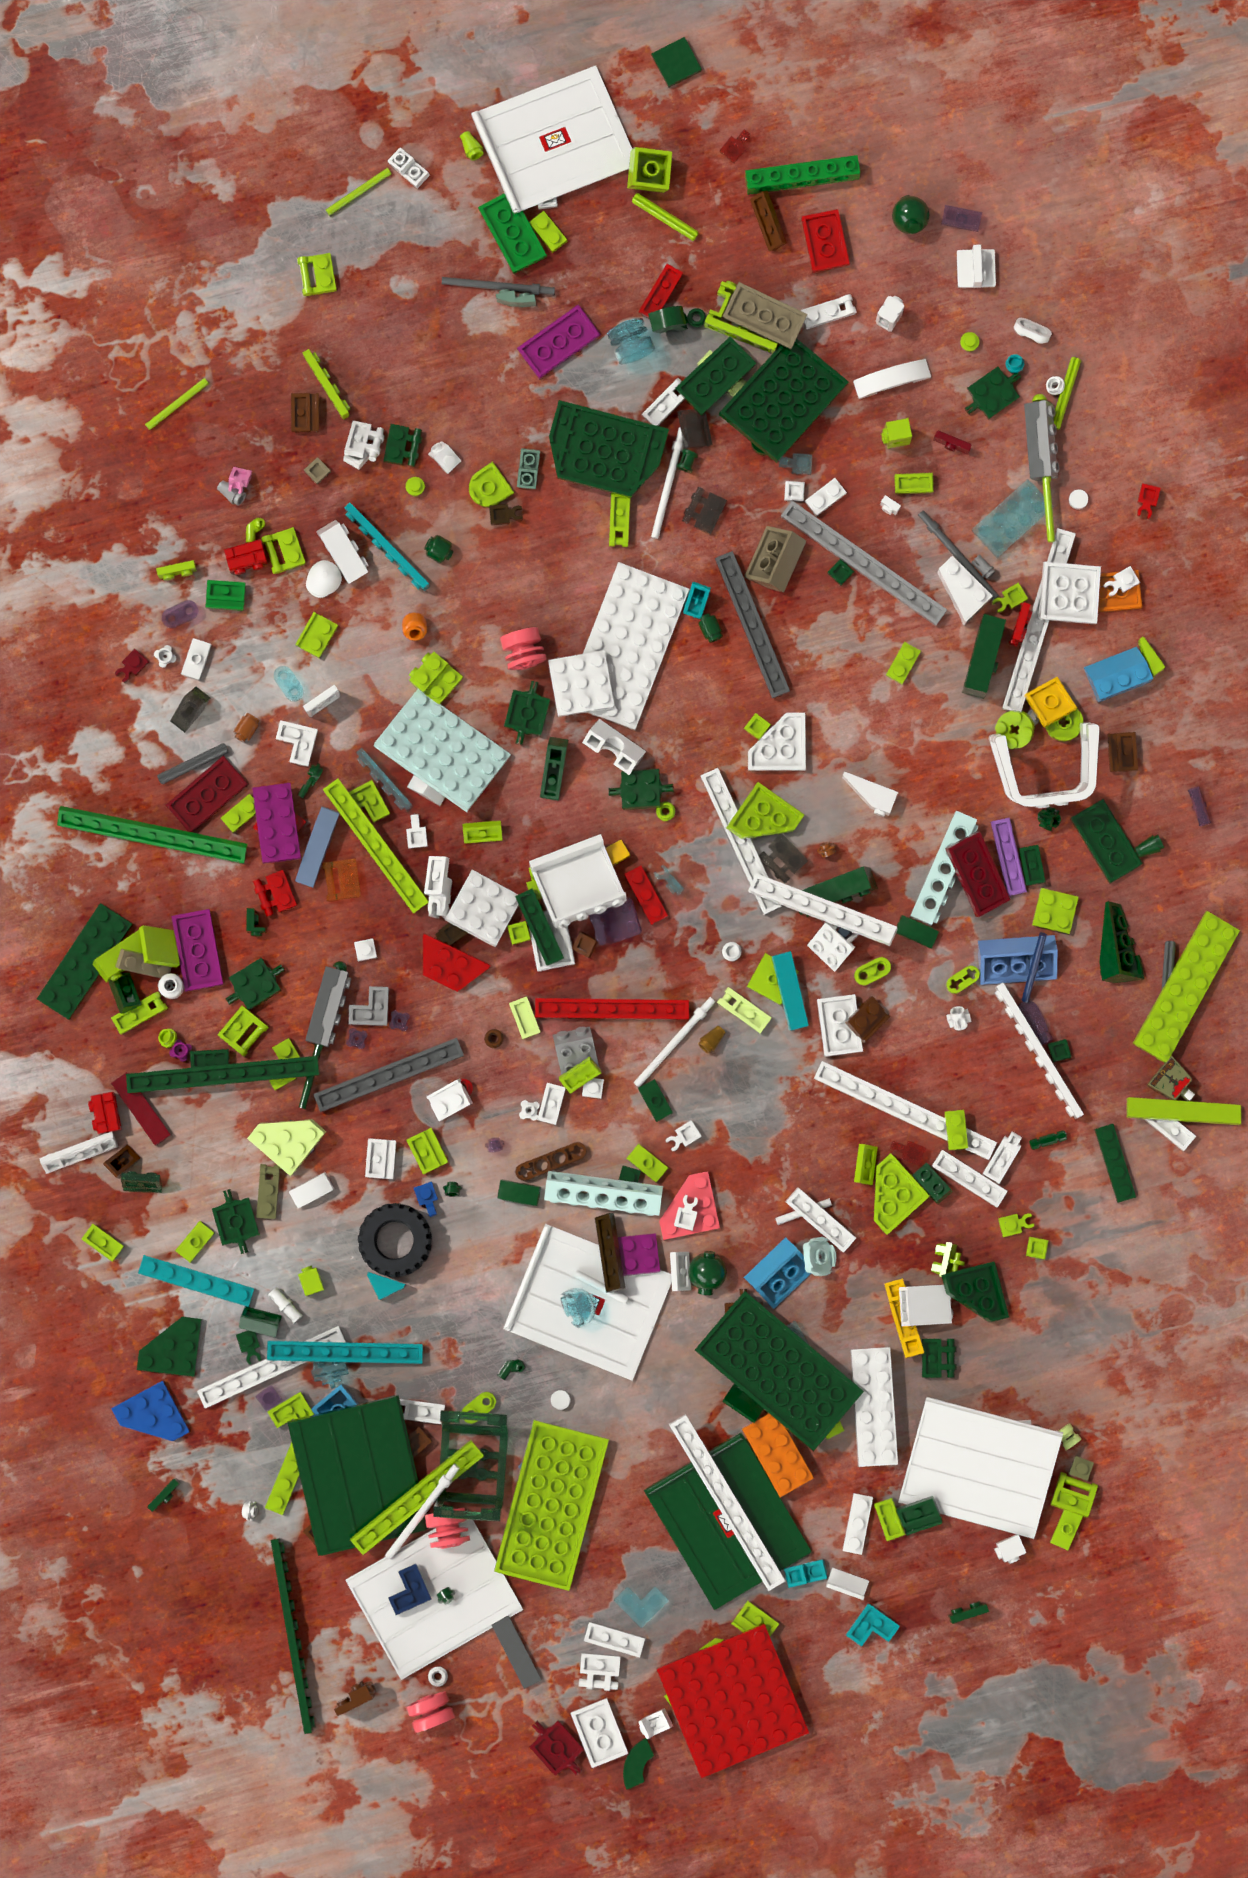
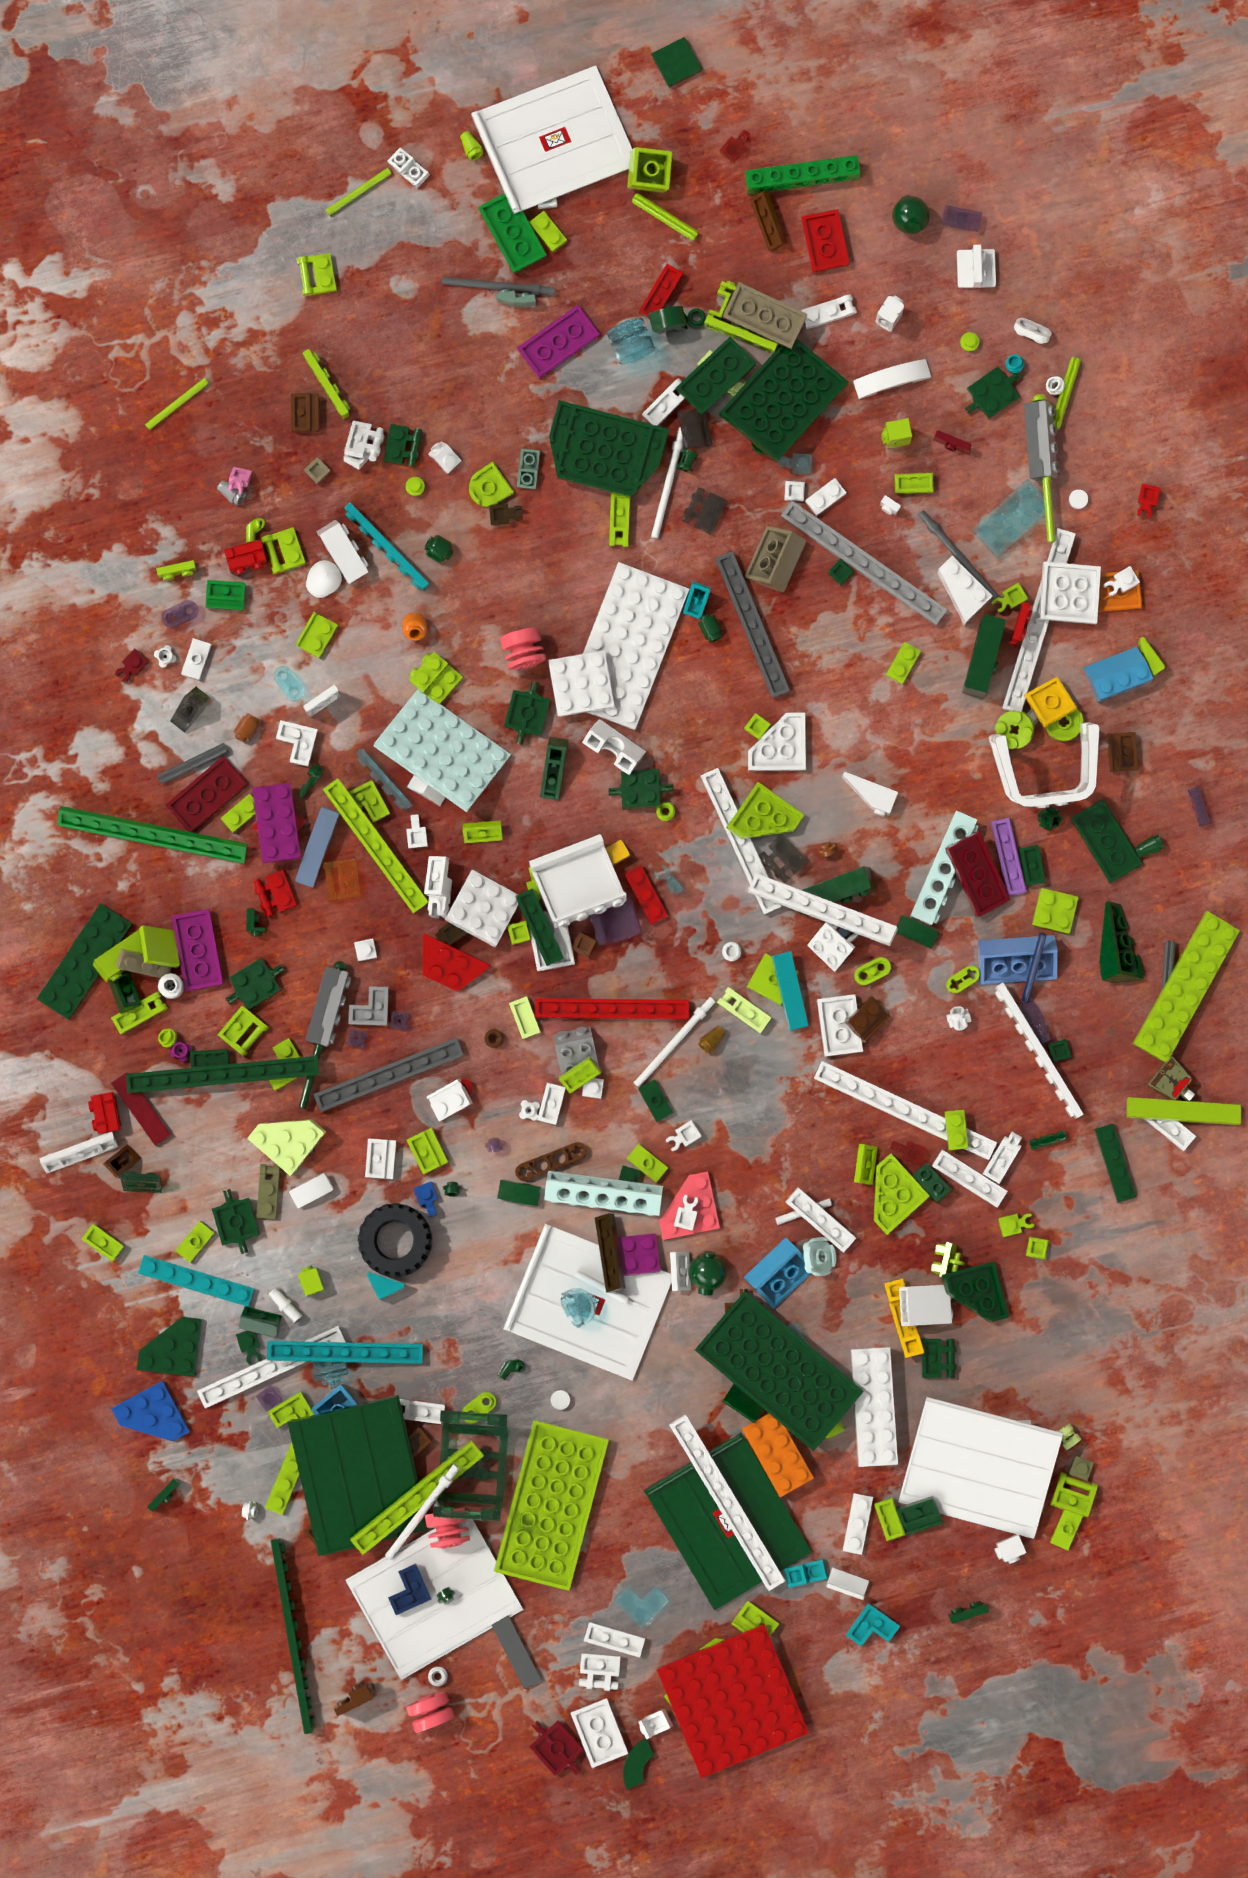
light grey pin [971,555,995,579] -> none

